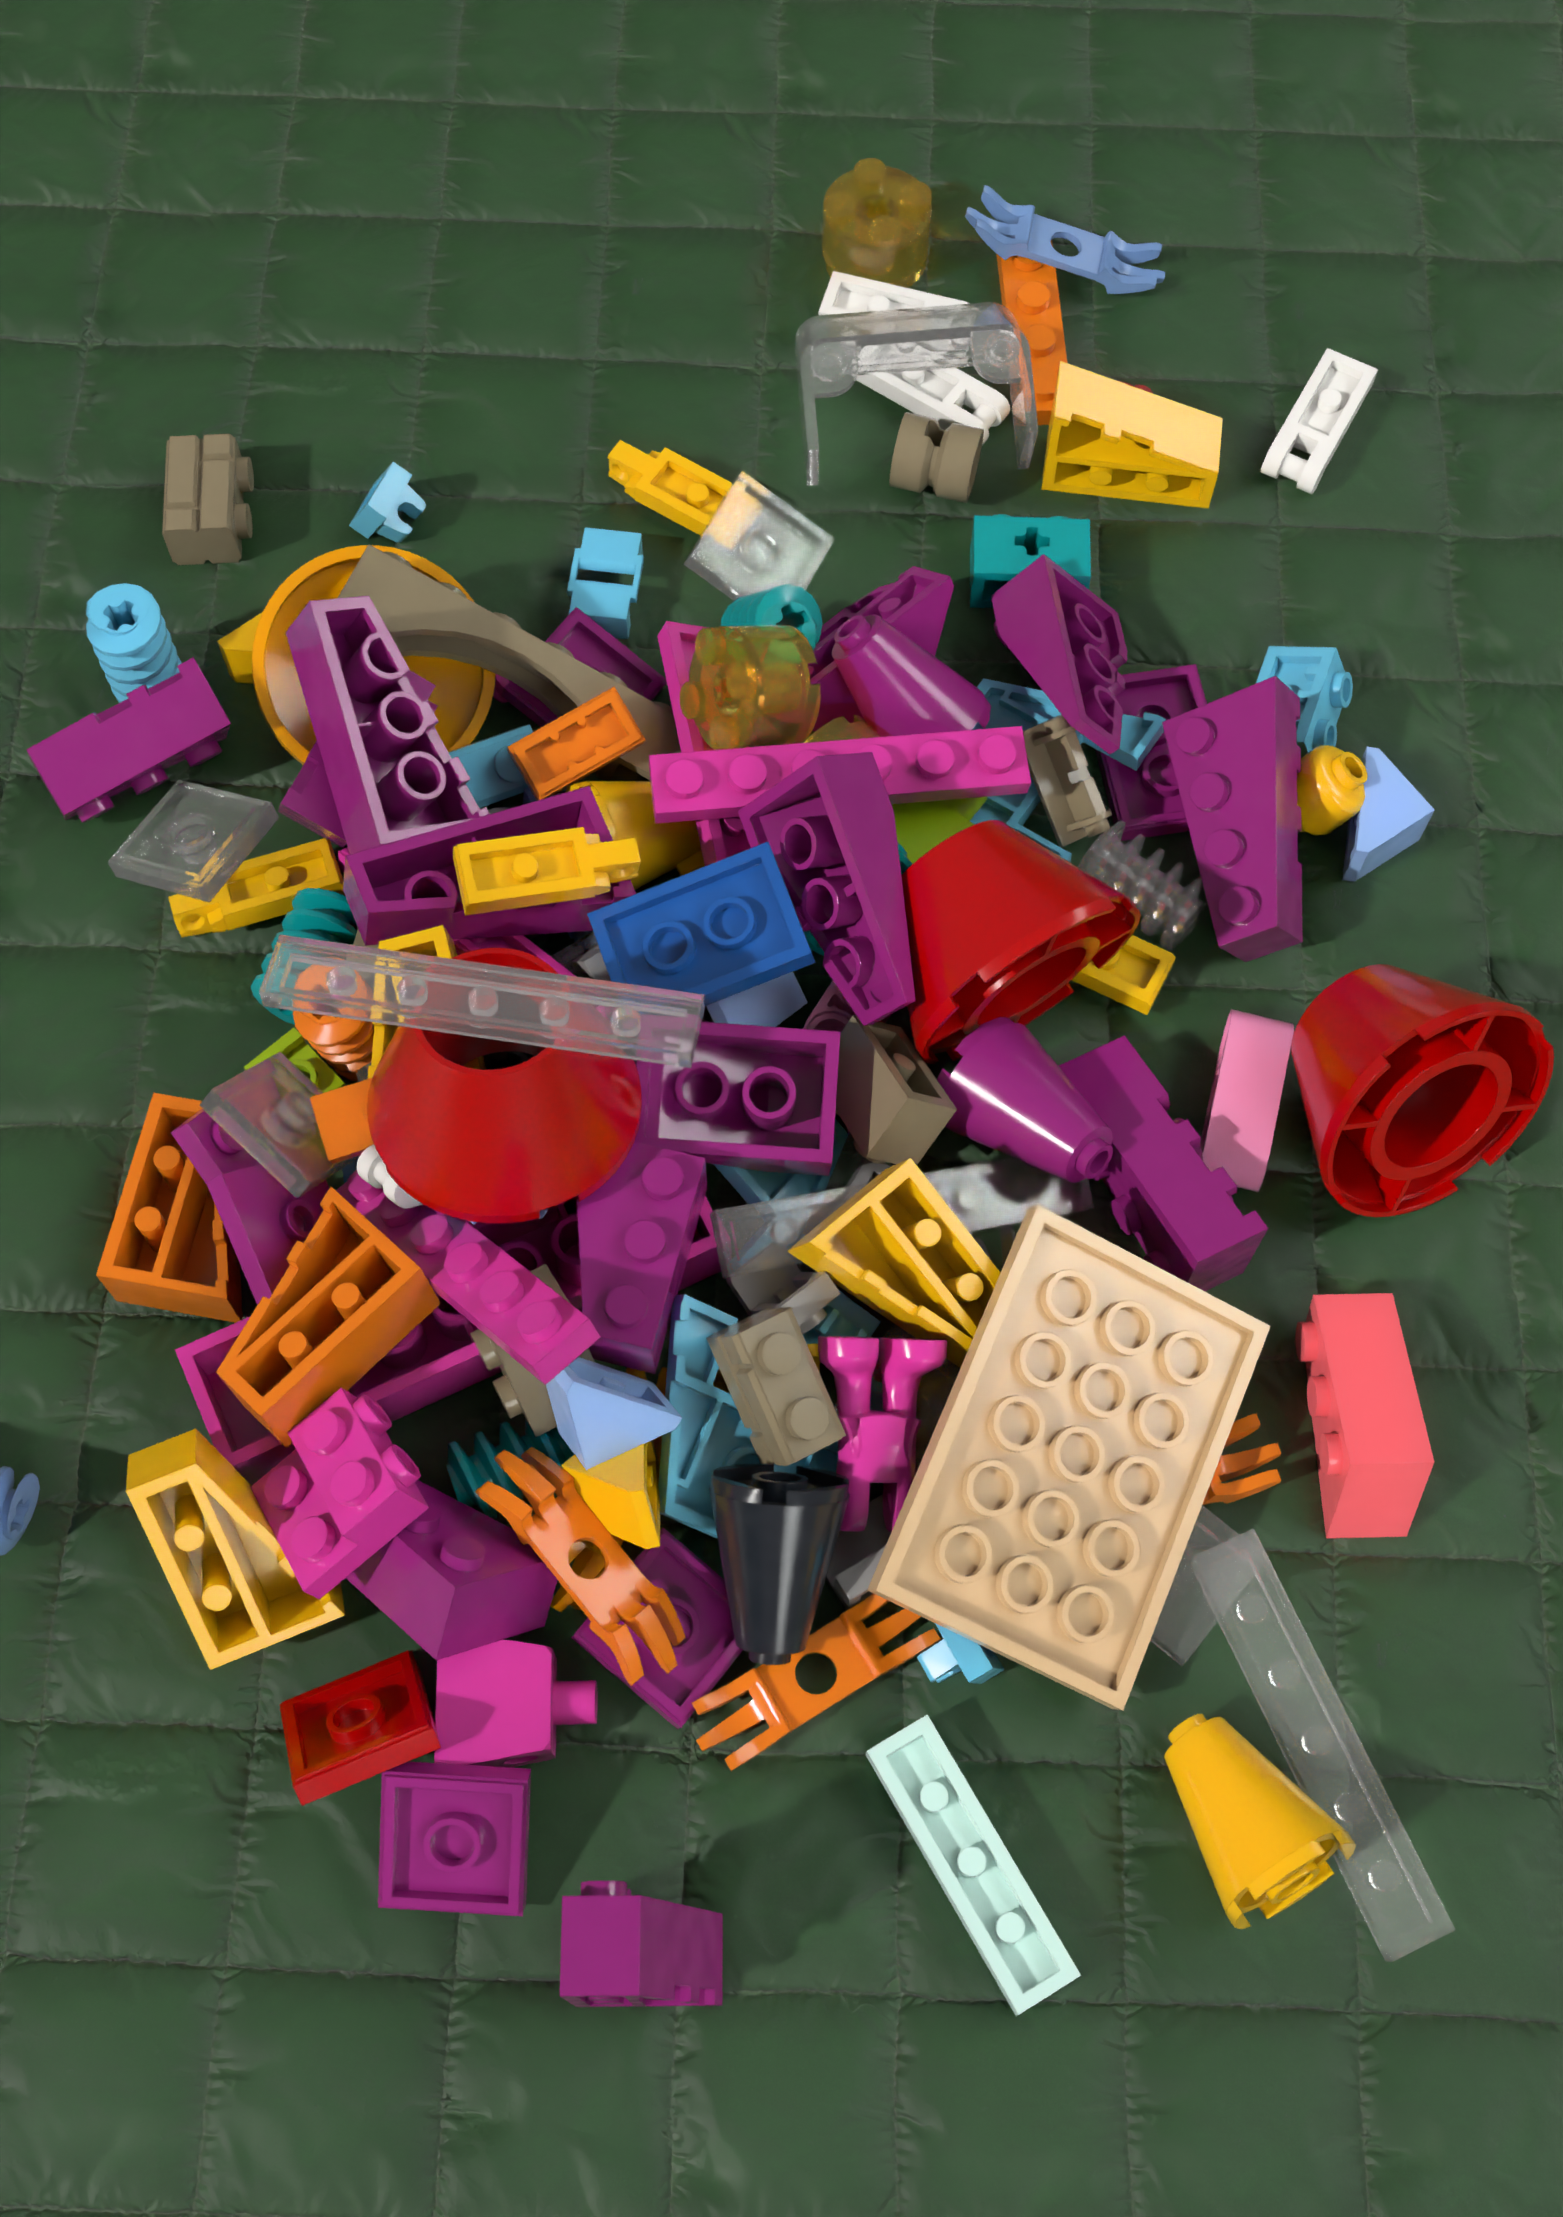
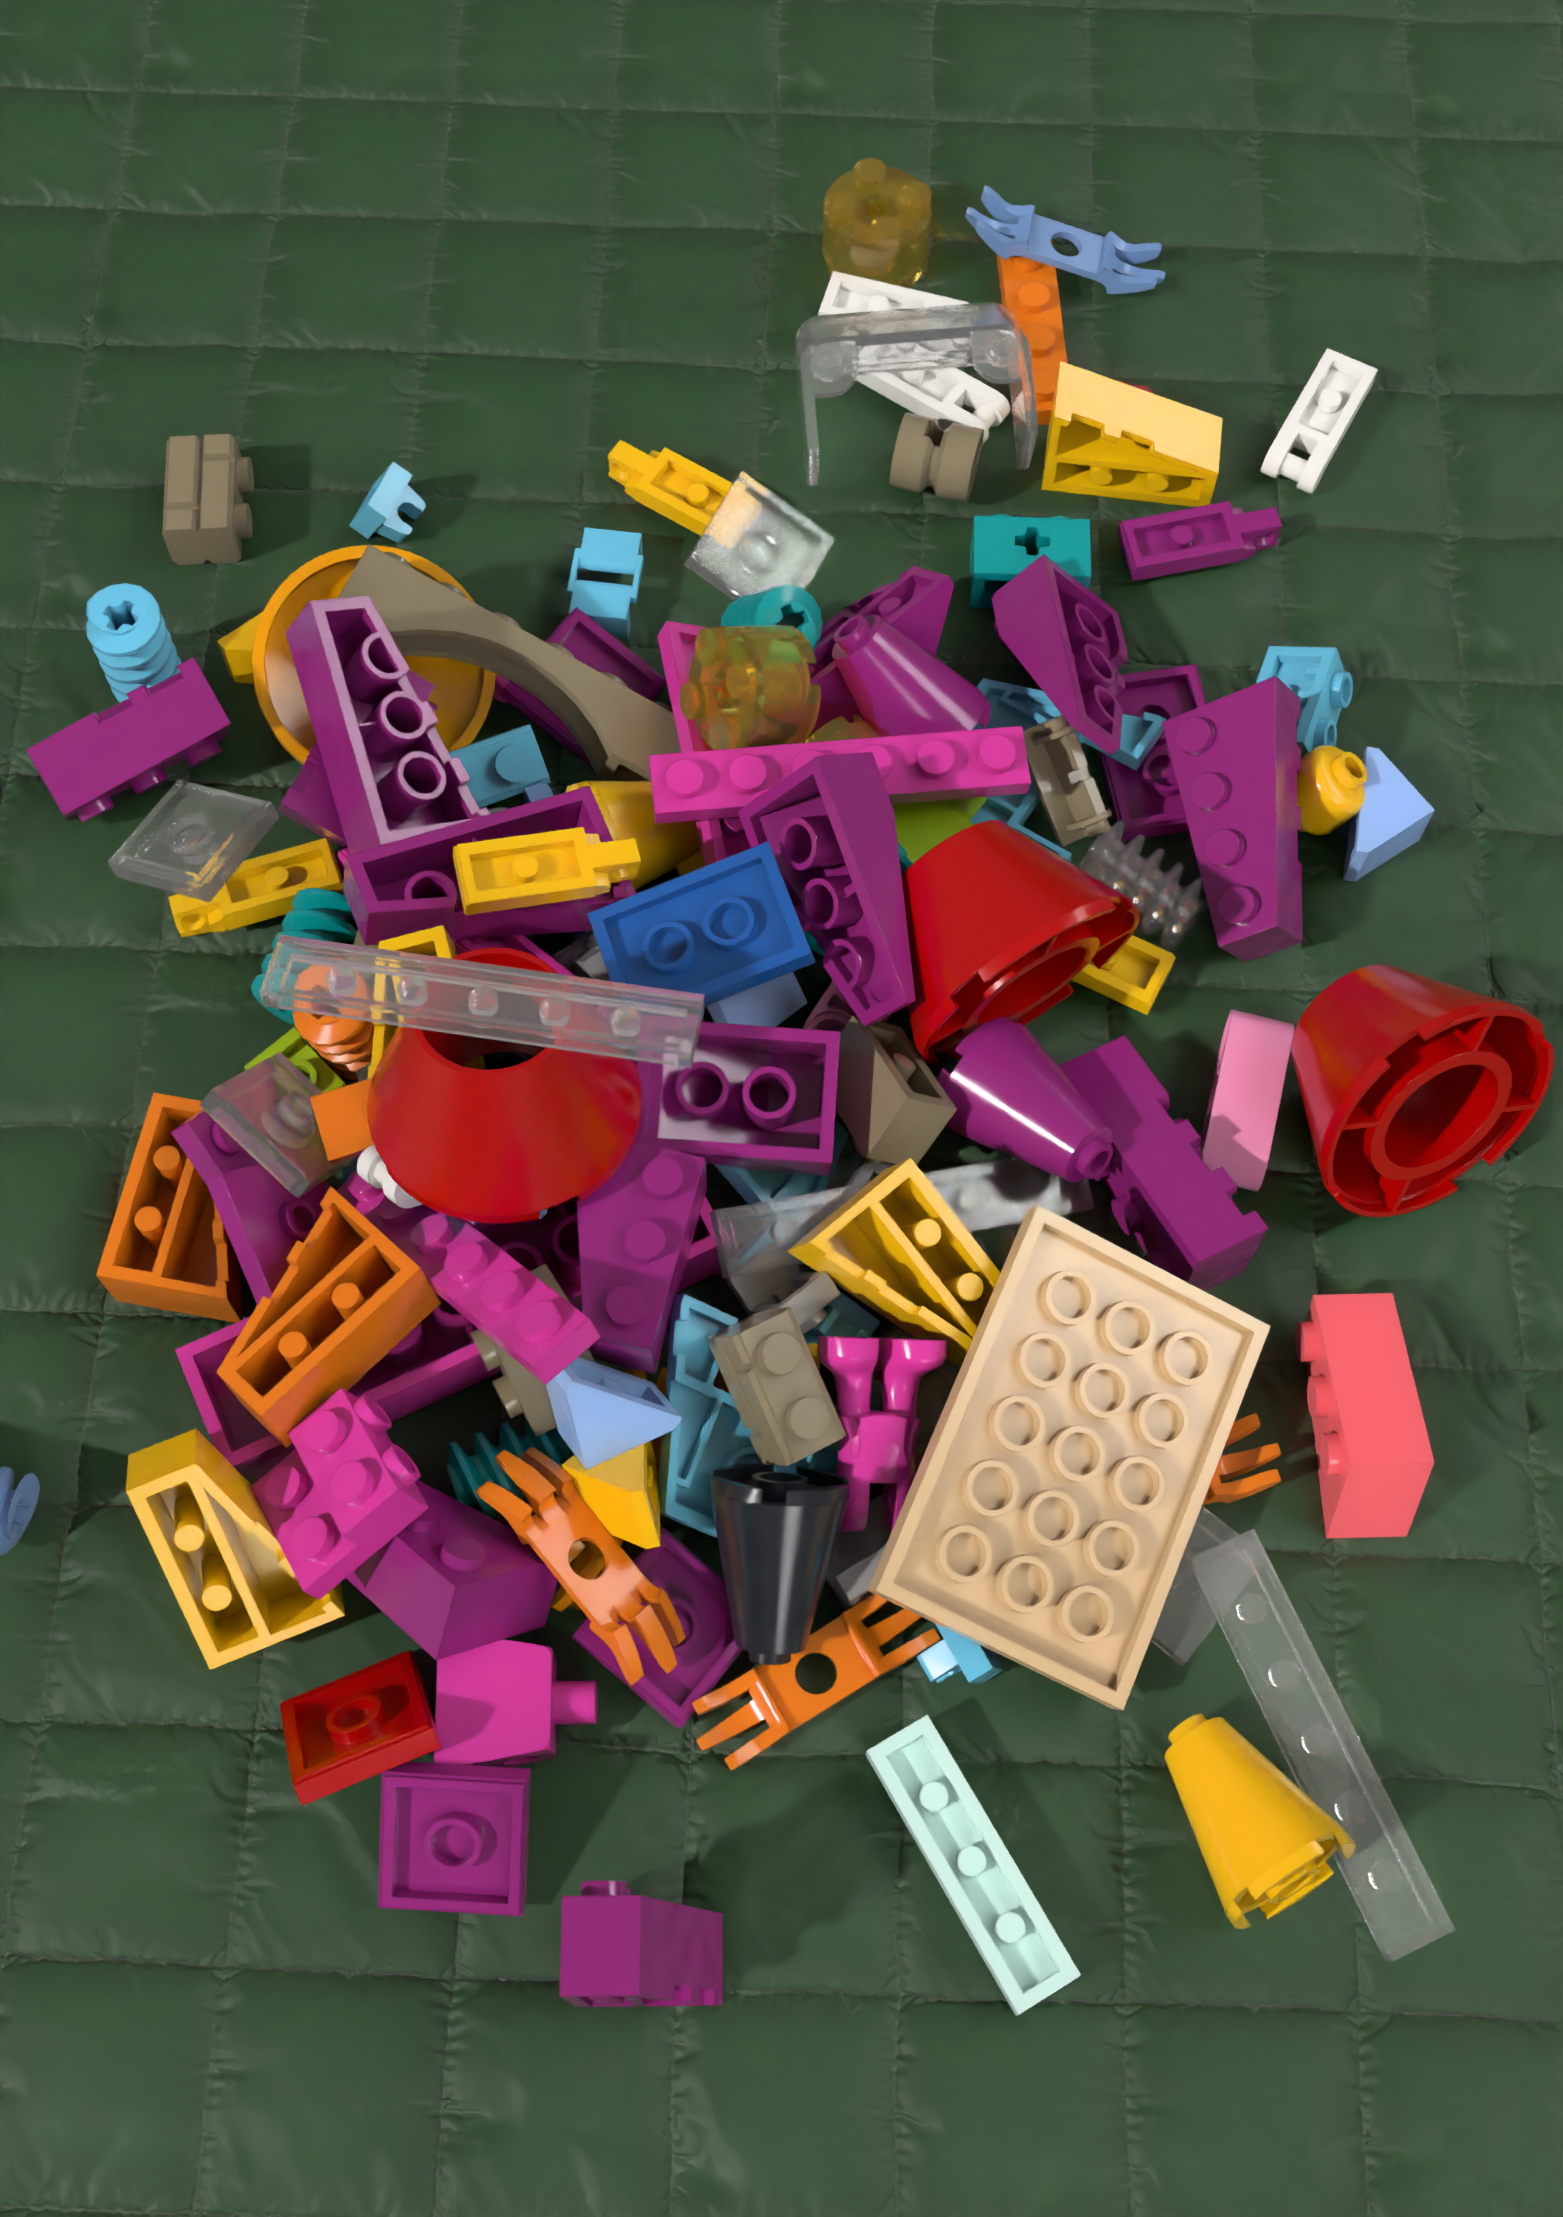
orange plate [507,686,646,801] -> none
none -> magenta hinge [1117,501,1282,582]

